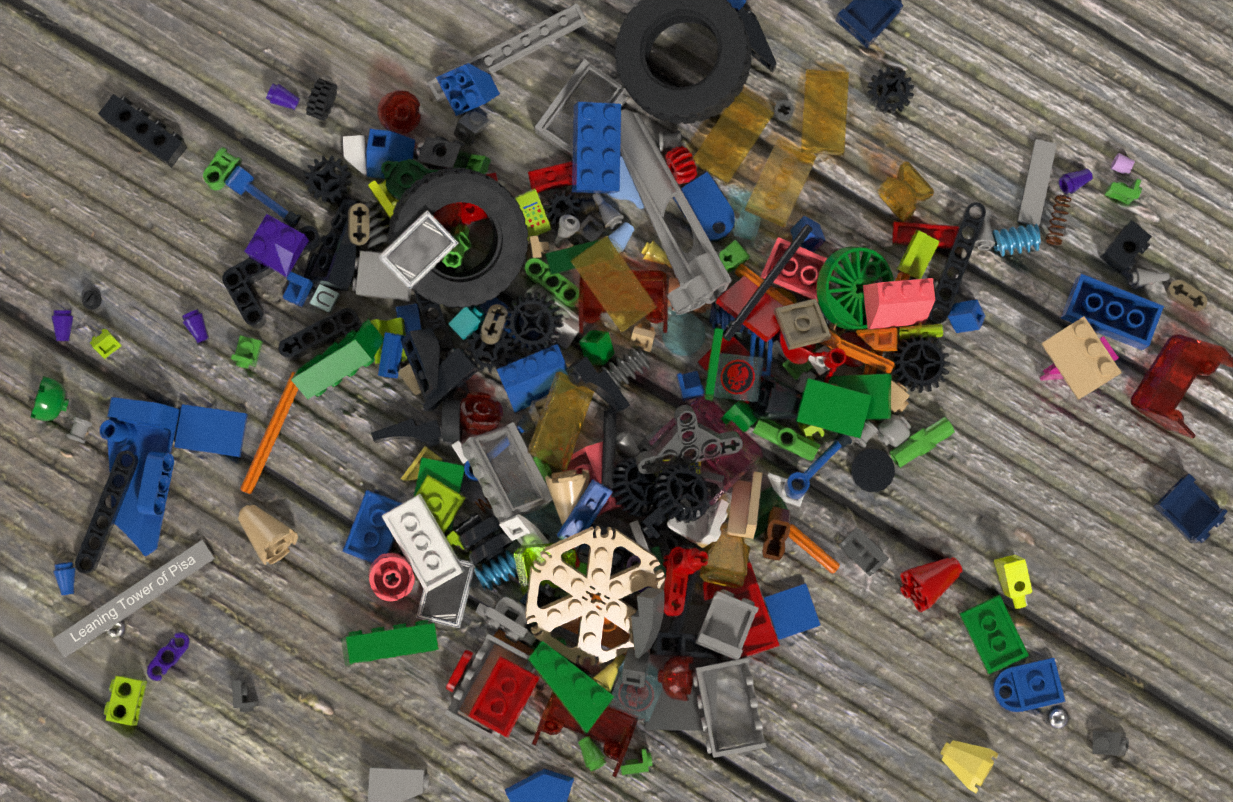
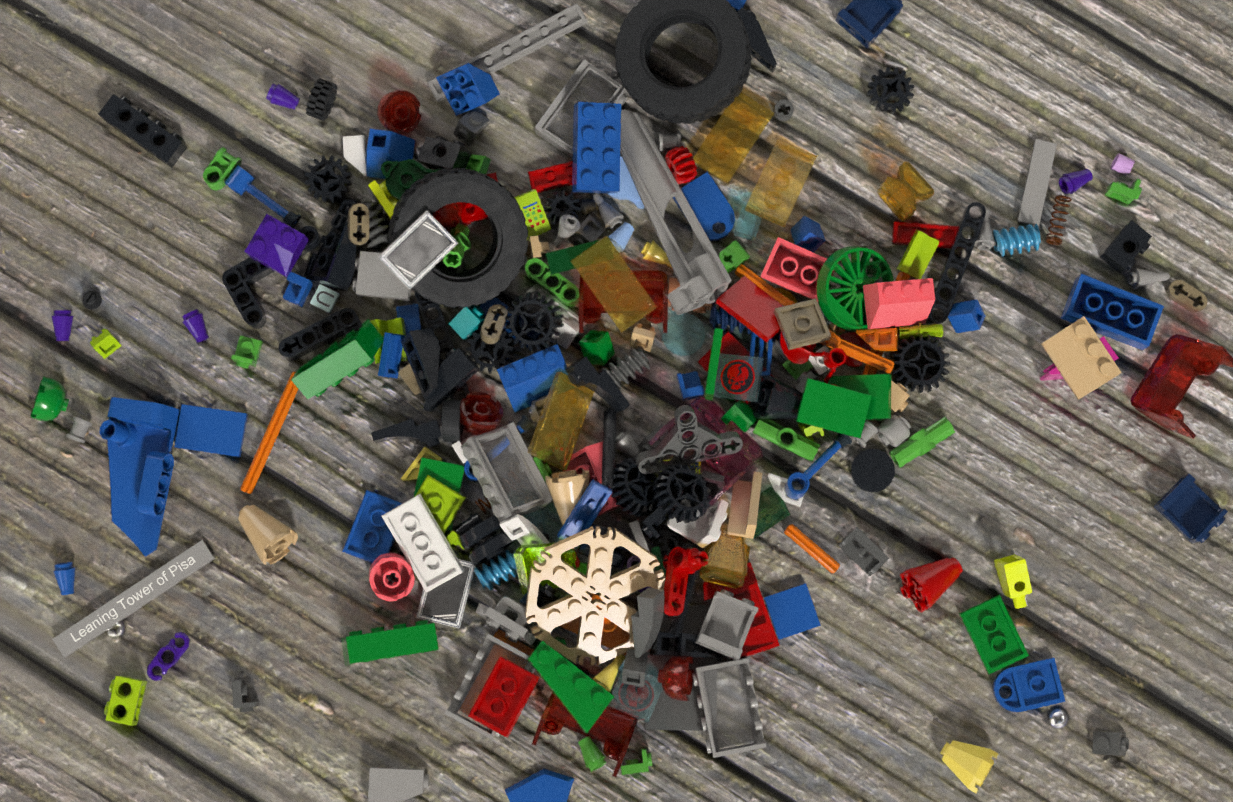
black beam [75,450,139,574] -> none
red tile [445,650,474,693] -> none
black bar [723,224,813,341] -> none
reddish brown brick [762,507,791,561] -> none
clear yellow plate [801,69,849,156] -> none

